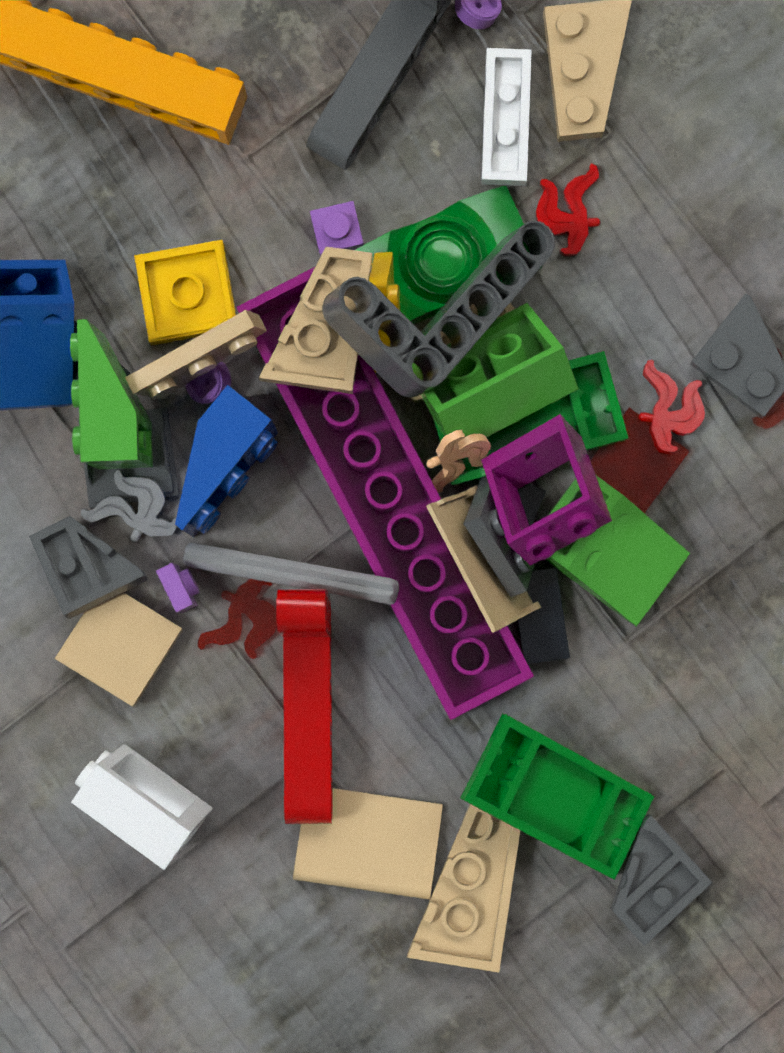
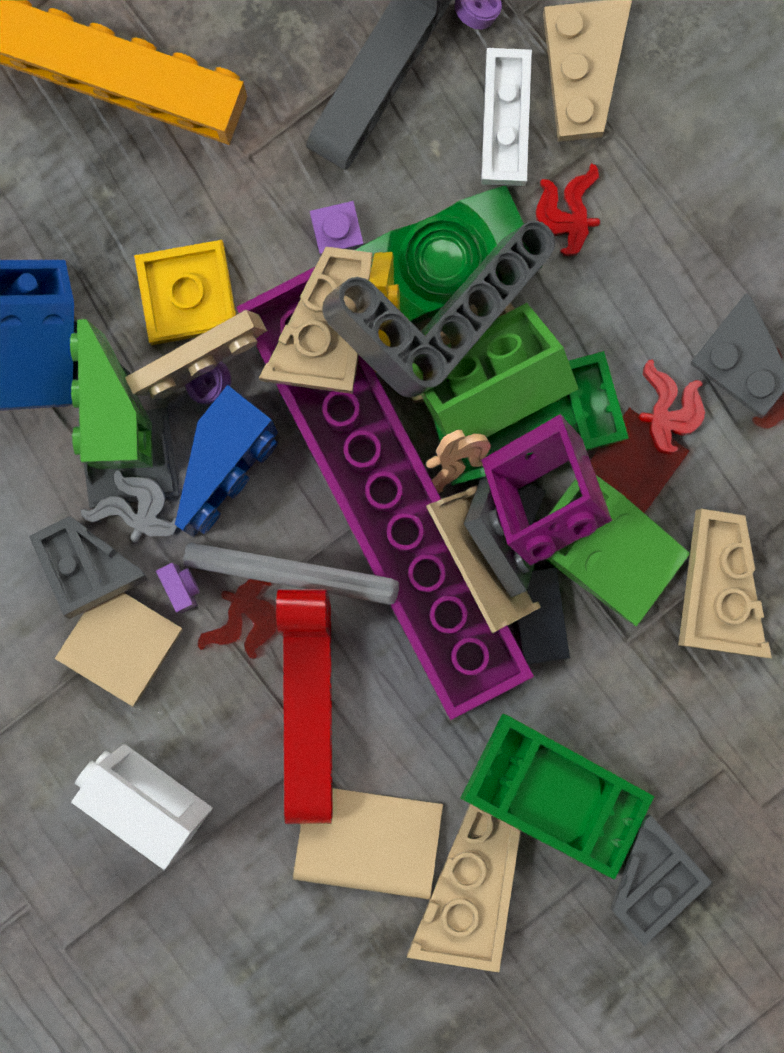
none -> tan wing [678,509,772,658]

